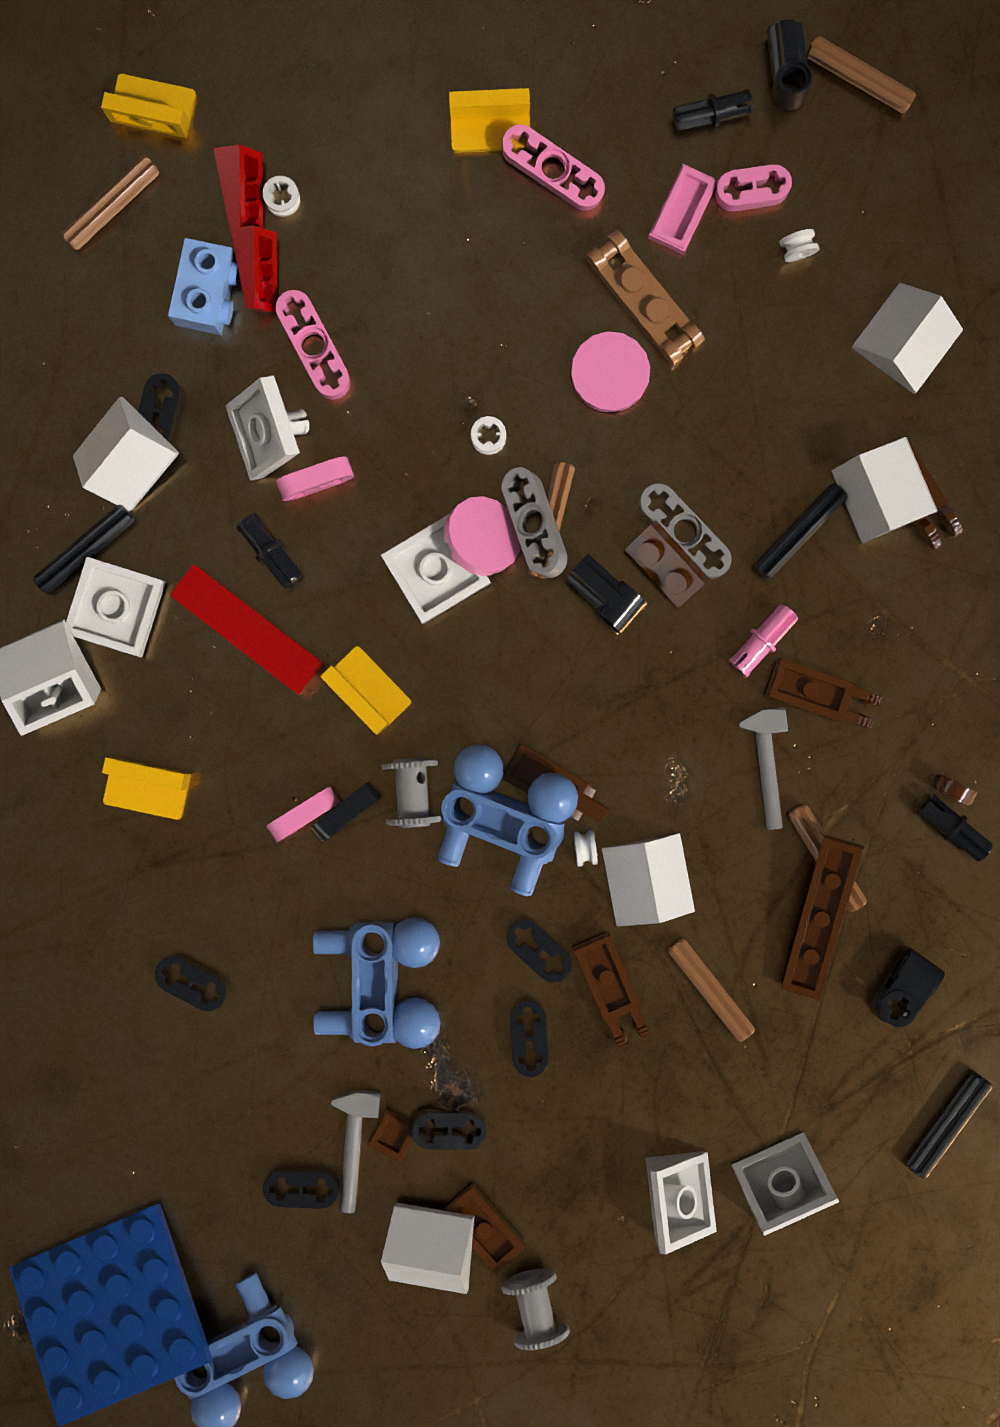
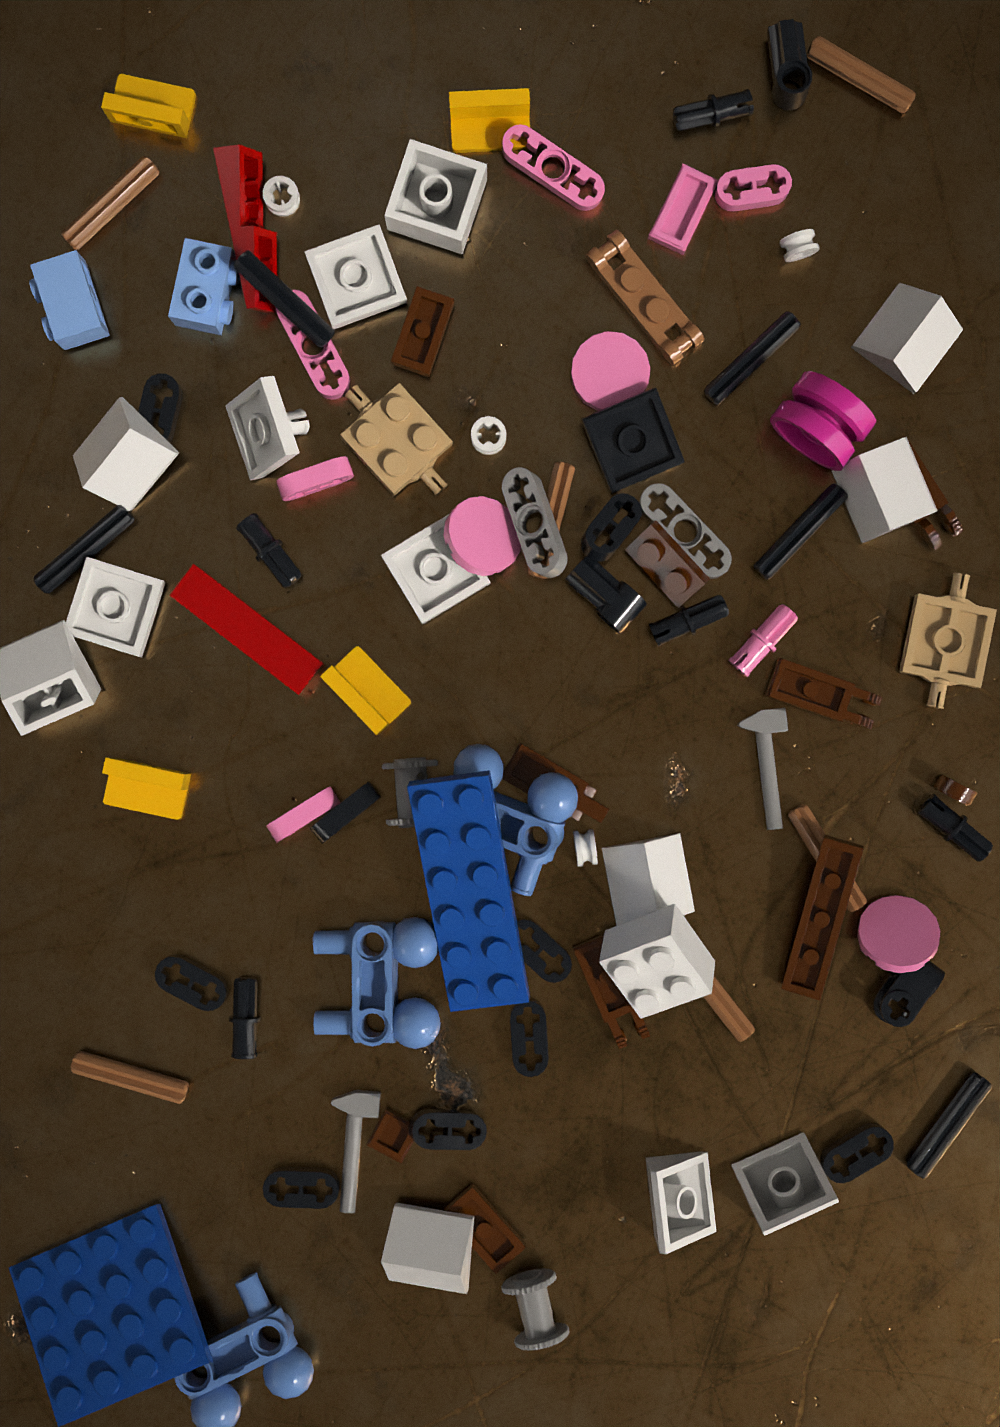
none -> light blue brick [29,250,110,350]
none -> medium nougat axle [71,1051,189,1104]
none -> black axle [229,977,261,1059]
none -> black axle [234,250,335,348]
none -> white plate [304,224,408,329]
none -> tan plate [340,383,453,497]
none -> white brick [384,139,487,254]
none -> reddish brown plate [391,286,455,377]
none -> blue plate [407,770,530,1012]
none -> black tile [581,388,685,493]
none -> black beam [581,493,642,562]
none -> white brick [599,904,715,1019]
none -> black axle [648,595,729,647]
none -> black axle [704,311,801,405]
none -> dark pink wheel [770,371,876,471]
none -> black beam [820,1123,894,1183]
none -> bright pink tile [857,895,941,973]
none -> tan plate [899,573,997,709]

